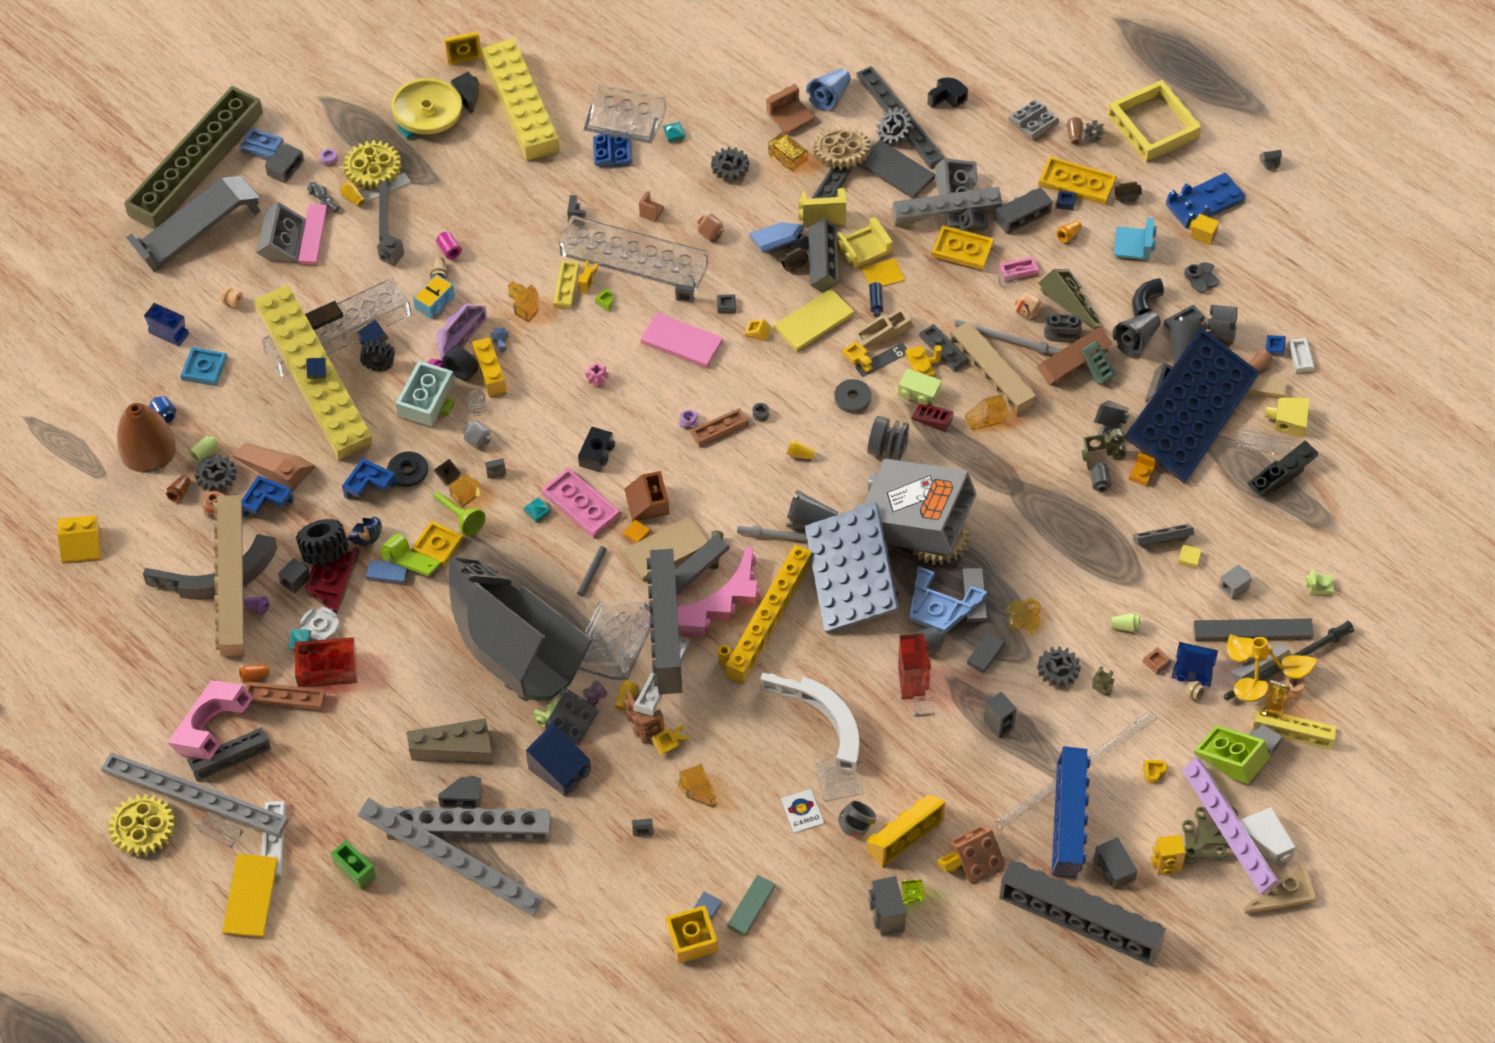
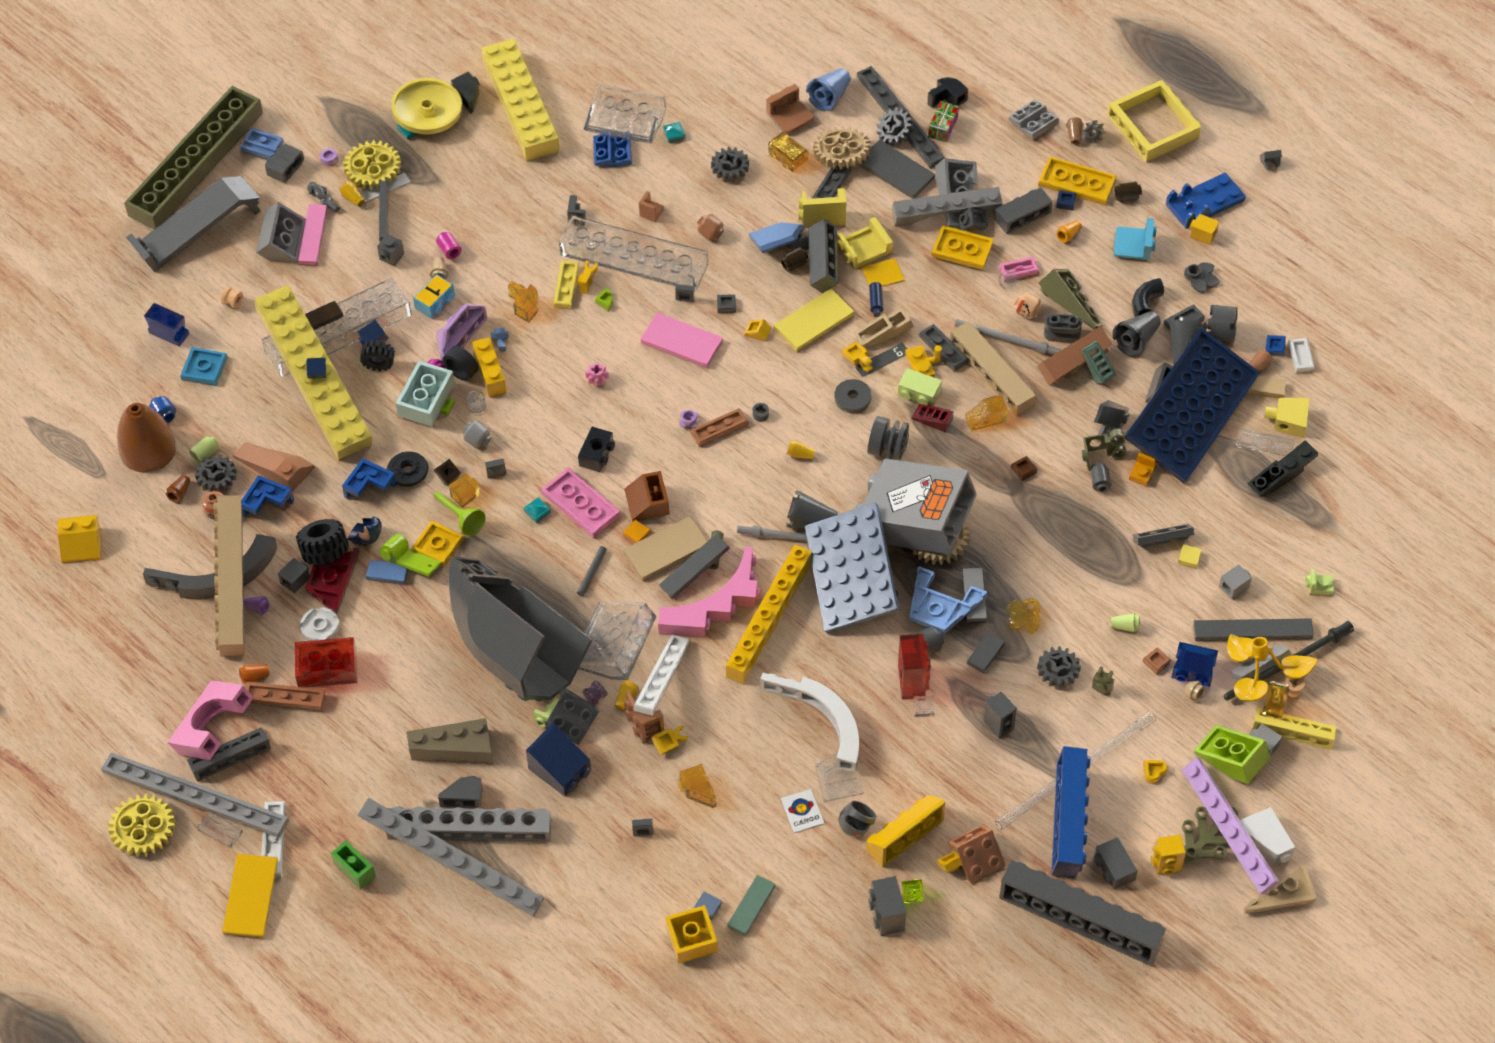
teal tile [289,629,311,650] -> none
yellow slope [443,31,482,65] -> none
dark grey brick [647,549,683,695] -> none
yellow pin [717,645,732,668] -> none
none -> piece [928,101,959,142]
none -> reddish brown tile [1011,456,1038,481]

